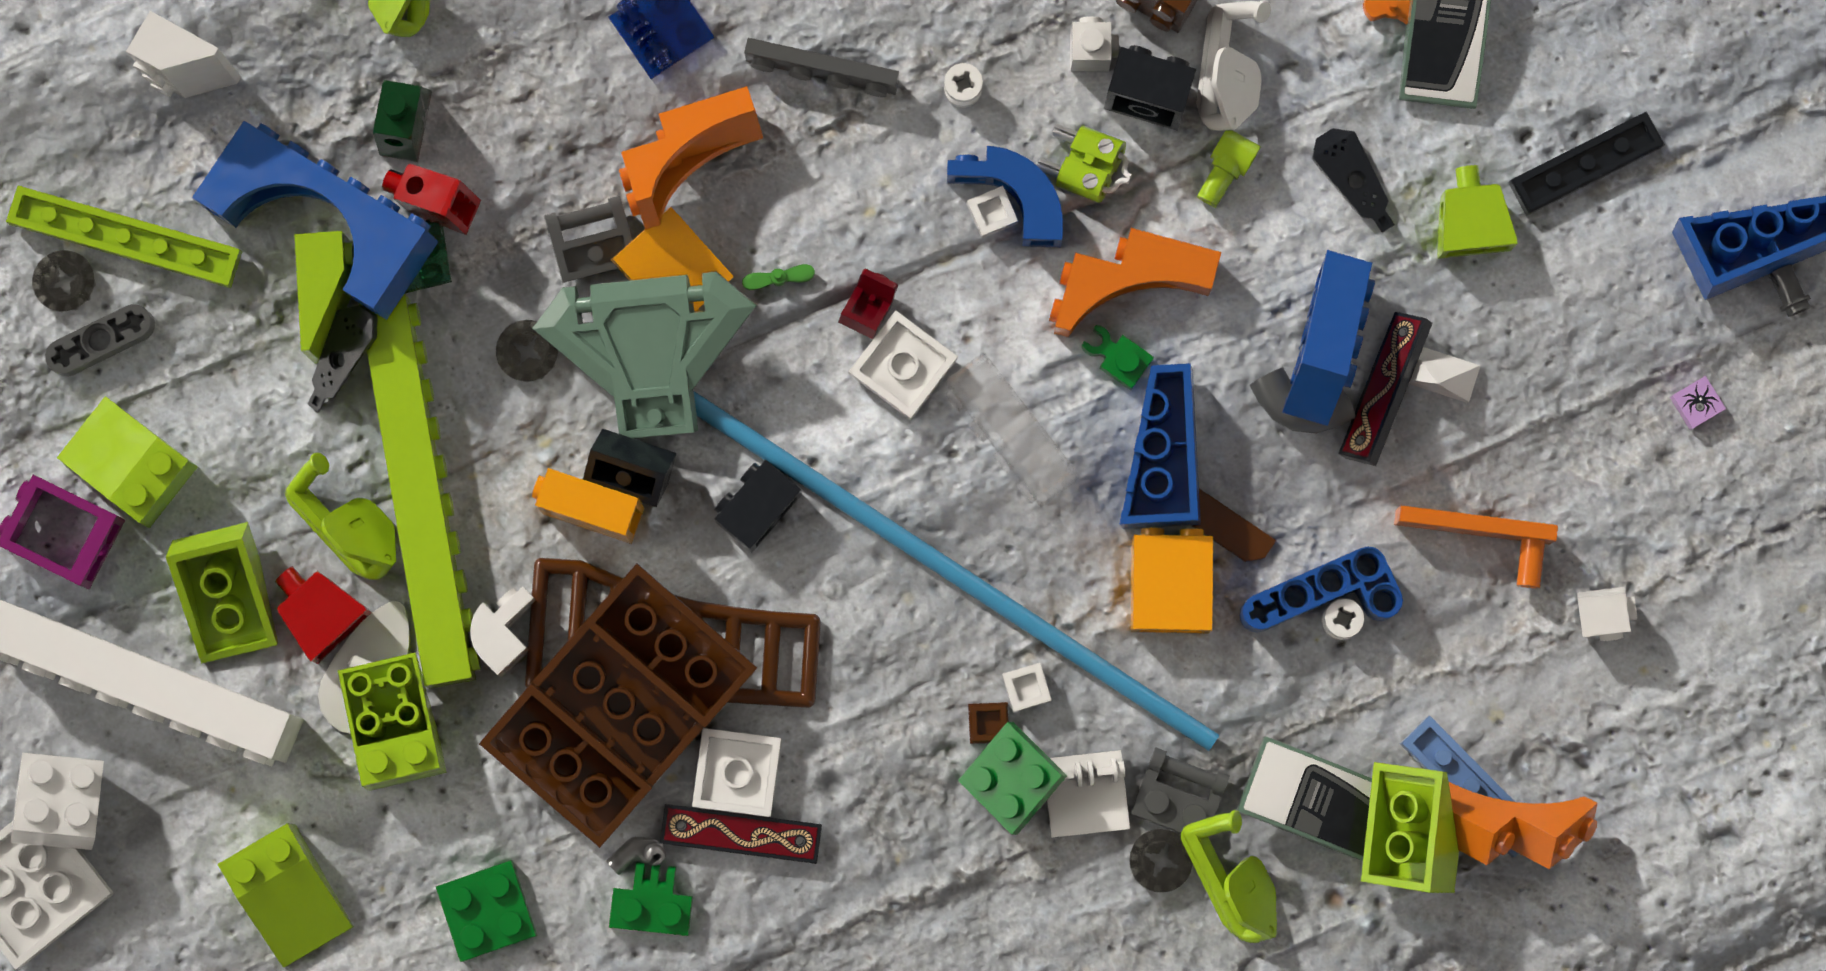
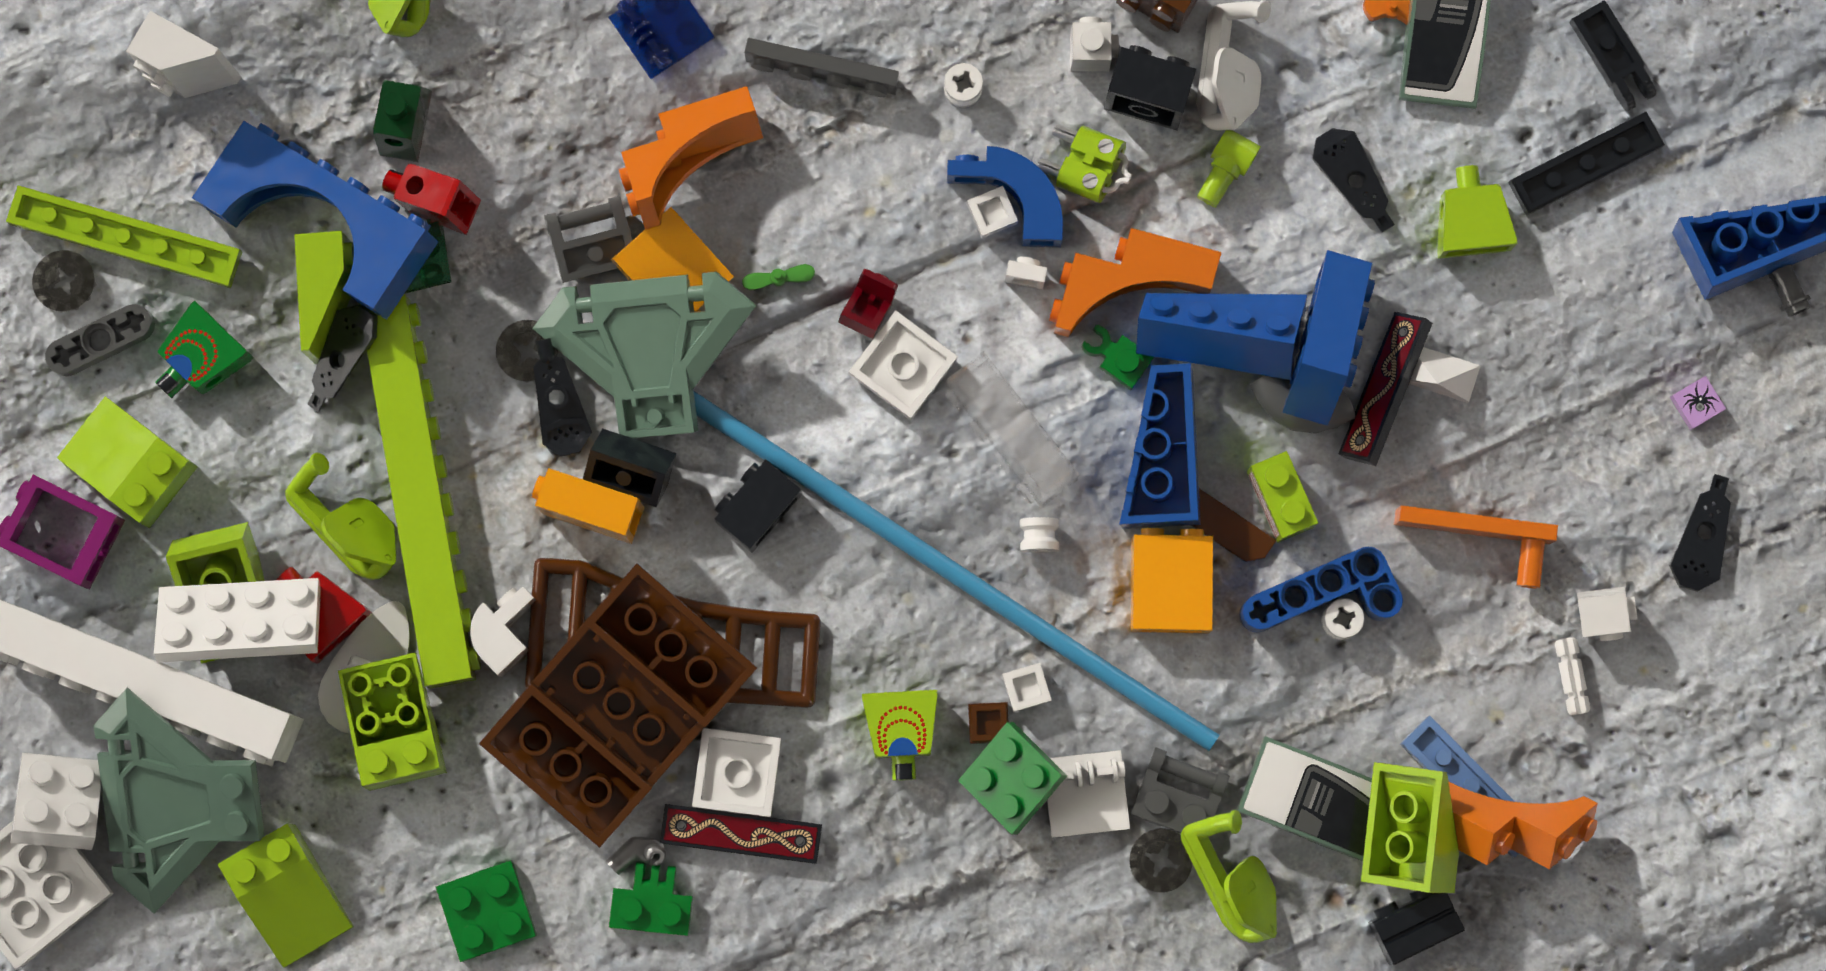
none -> sand green plate [93,687,265,914]
none -> white plate [154,578,321,663]
none -> green torso [155,300,254,398]
none -> black piece [533,338,592,457]
none -> lime torso [862,690,937,781]
none -> white plate [1005,257,1047,290]
none -> white wheel [1020,517,1059,553]
none -> blue wedge [1136,293,1307,380]
none -> lime brick [1247,451,1318,543]
none -> black brick [1368,891,1465,966]
none -> white axle [1555,637,1590,715]
none -> black hinge [1569,0,1657,111]
none -> black piece [1669,474,1731,592]

